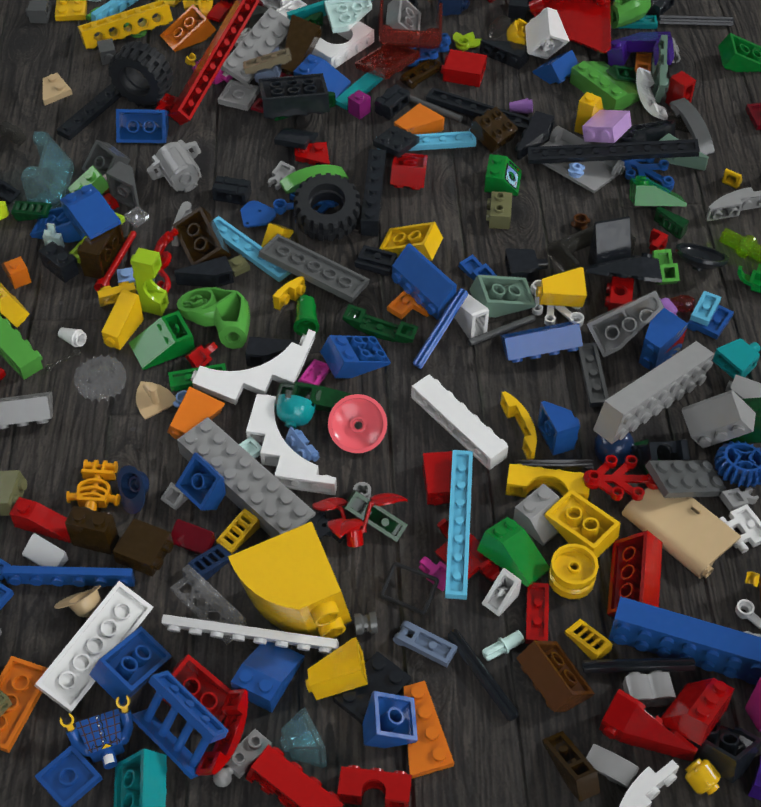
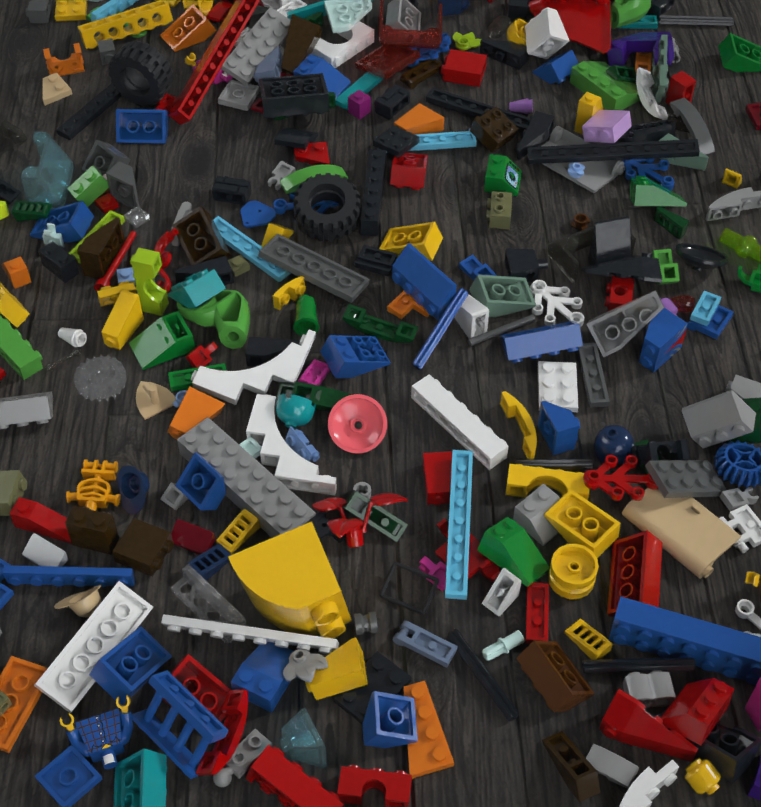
blue slope [60,184,122,240] -> none
light grey container [147,140,202,192] -> none
dark tan plate [243,48,292,74] -> none
dark grey bar [410,95,463,122] -> none
yellow slope [536,267,587,307] -> none
light grey brick [593,341,715,444] -> none
red bracket [649,228,669,254] -> none
teal torso [713,339,761,379] -> none
none -> orange piece [43,43,85,76]
none -> teal slope [167,269,226,309]
none -> light grey plate [283,649,328,683]
none -> white plate [538,361,578,412]

